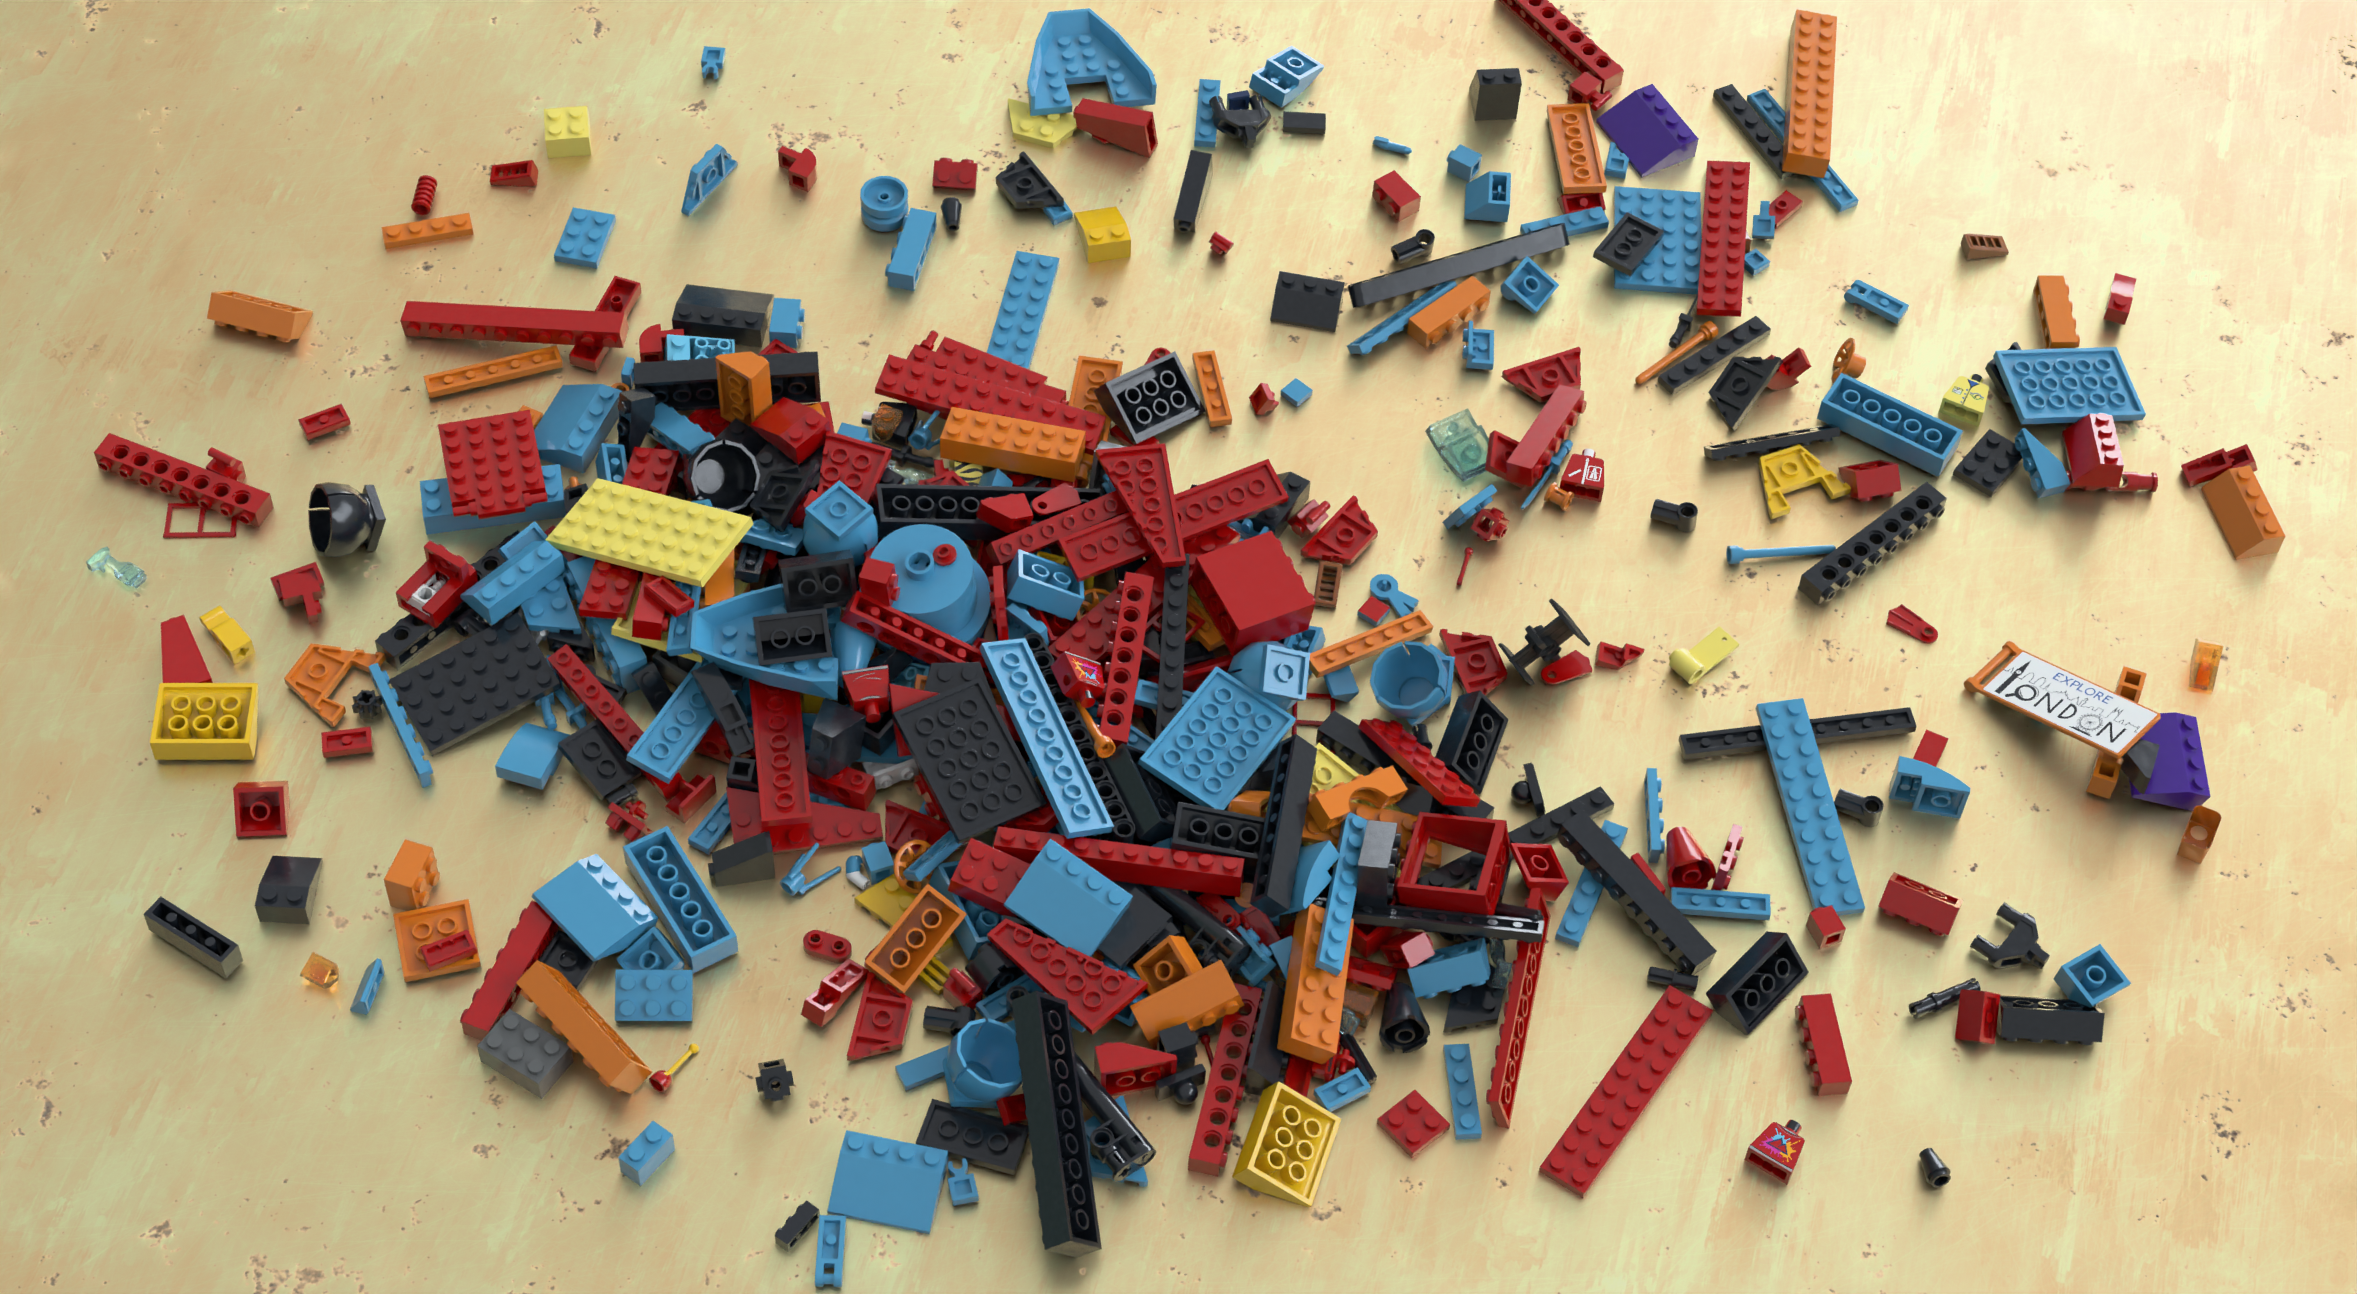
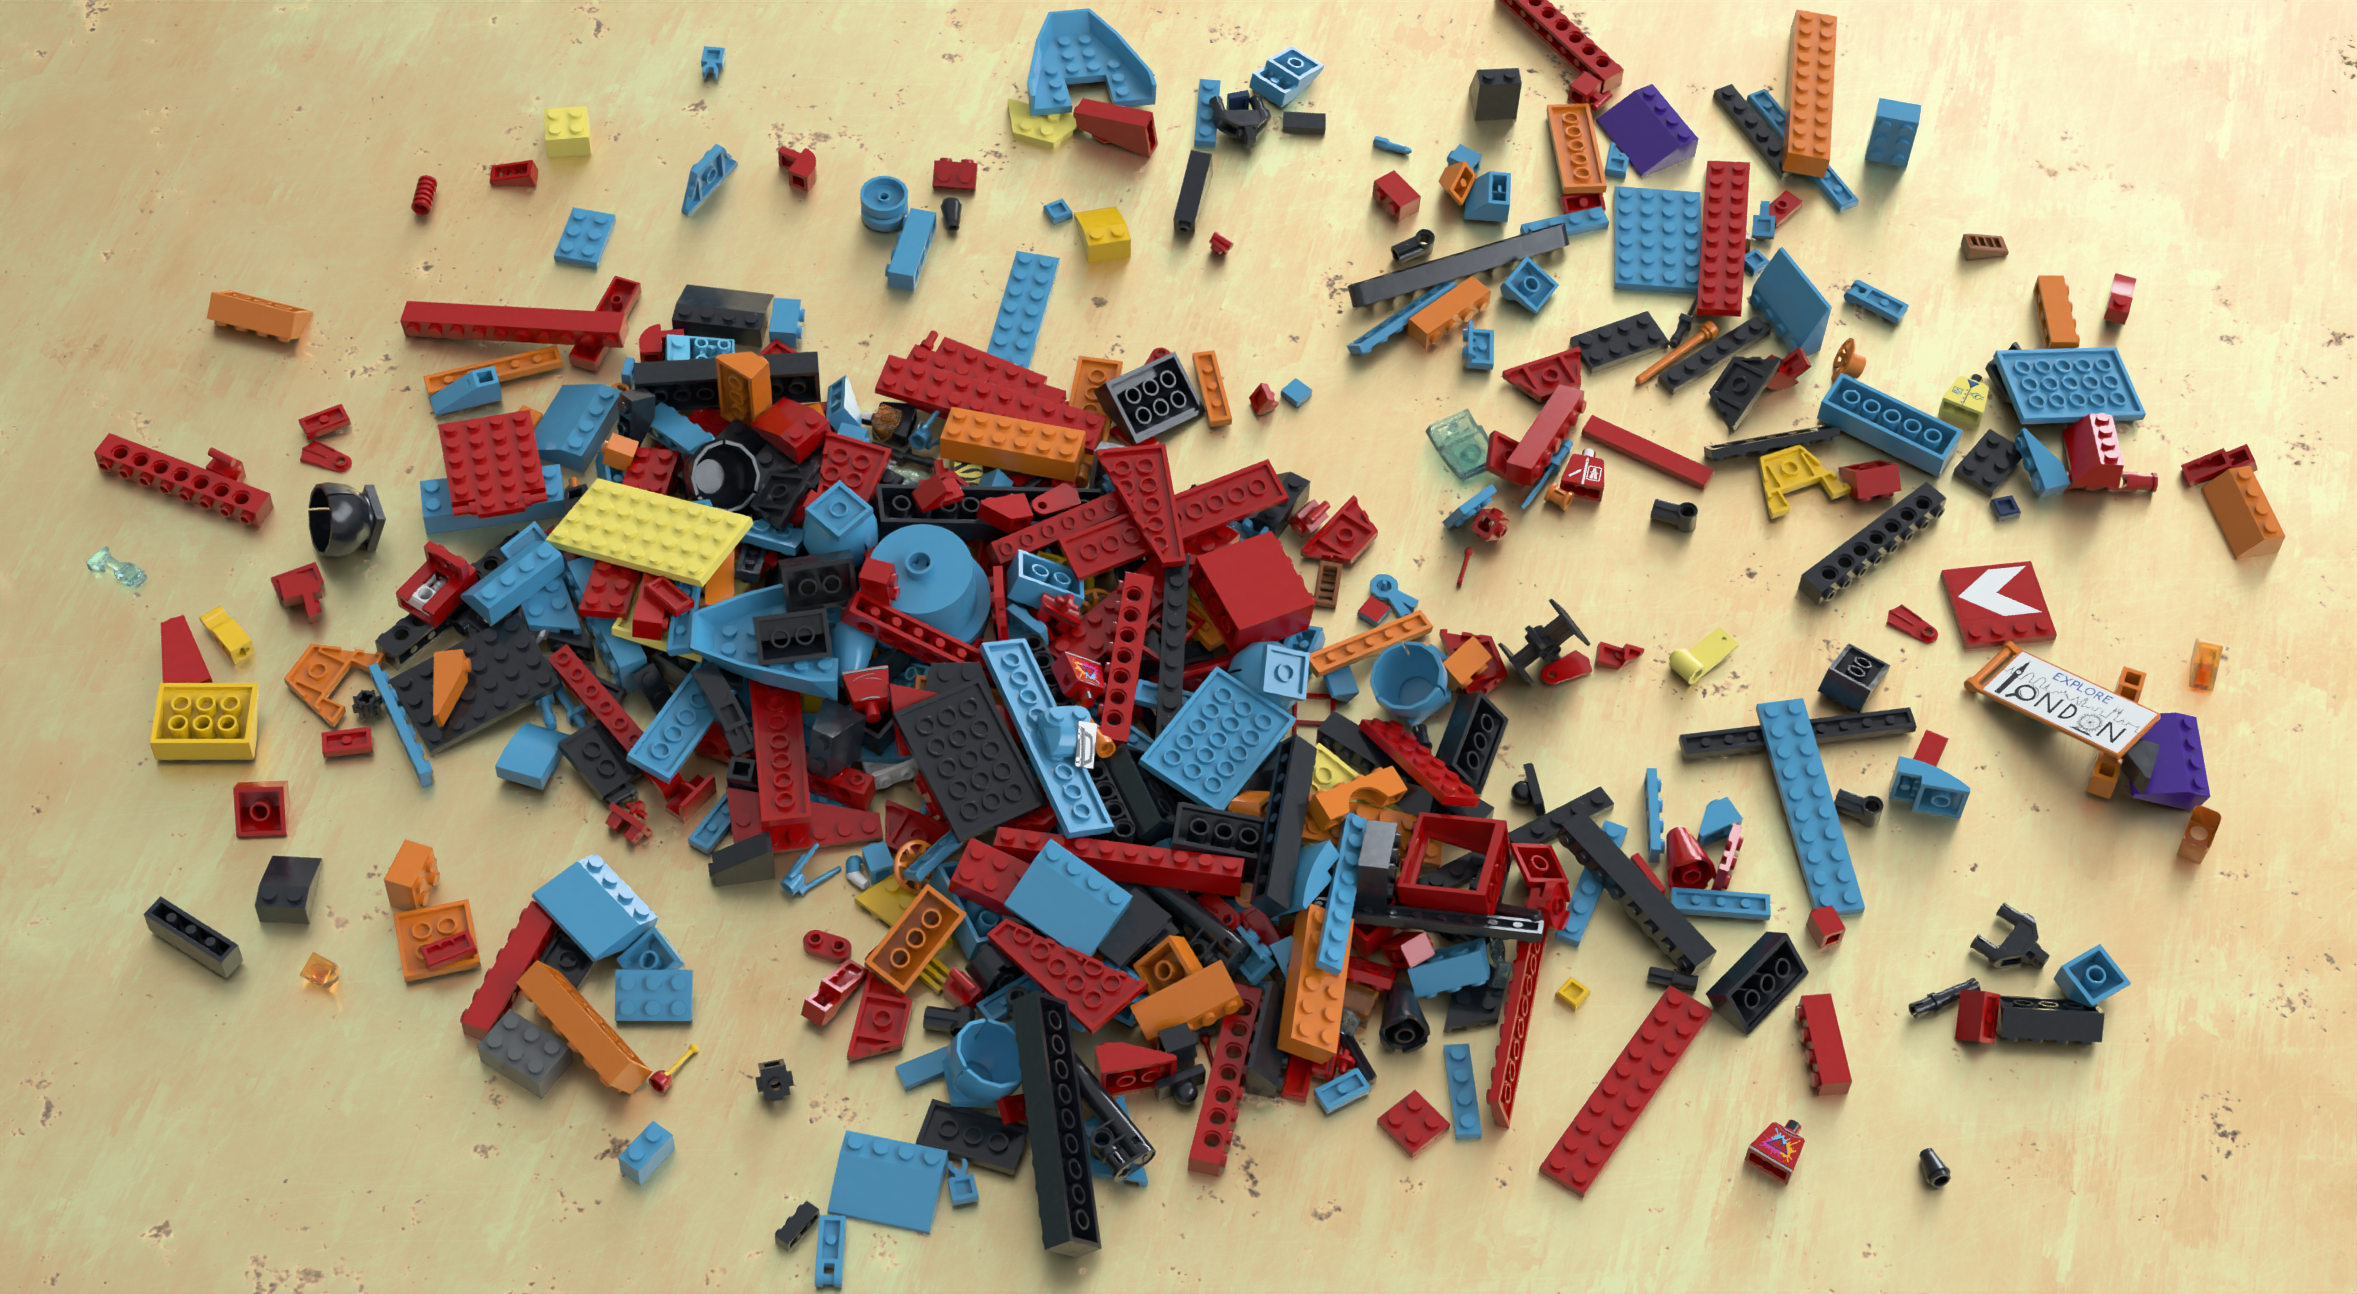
red window [163,503,237,538] -> none
dark azure slope [350,958,385,1015] -> none
orange plate [381,213,473,249] -> none
dark azure brick [623,826,738,973] -> none
red plate [933,544,957,566] -> none
black wing [996,151,1064,209] -> none
yellow slope [1232,1081,1341,1208] -> none
black slope [1270,271,1345,332] -> none
black plate [1593,212,1664,277] -> none
dark azure piece [1726,545,1836,564] -> none
red slope [1878,872,1963,936] -> none
none -> red piece [300,440,352,473]
none -> dark azure slope [430,366,502,416]
none -> orange slope [433,649,472,727]
none -> orange brick [600,433,639,472]
none -> dark azure slope [826,375,862,432]
none -> red slope [911,473,964,513]
none -> dark azure slope [1036,705,1097,758]
none -> red hips [1037,592,1081,633]
none -> sticker [1075,721,1097,769]
none -> orange slope [1438,161,1477,206]
none -> orange brick [1443,636,1492,692]
none -> red plate [1537,880,1571,931]
none -> yellow tile [1555,976,1591,1011]
none -> black plate [1570,311,1669,374]
none -> red tile [1581,415,1714,490]
none -> dark azure slope [1697,797,1743,848]
none -> dark azure slope [1750,247,1832,356]
none -> black slope [1817,643,1891,713]
none -> dark azure brick [1865,97,1922,168]
none -> red plate [1940,561,2057,650]
none -> dark blue tile [1990,495,2021,522]

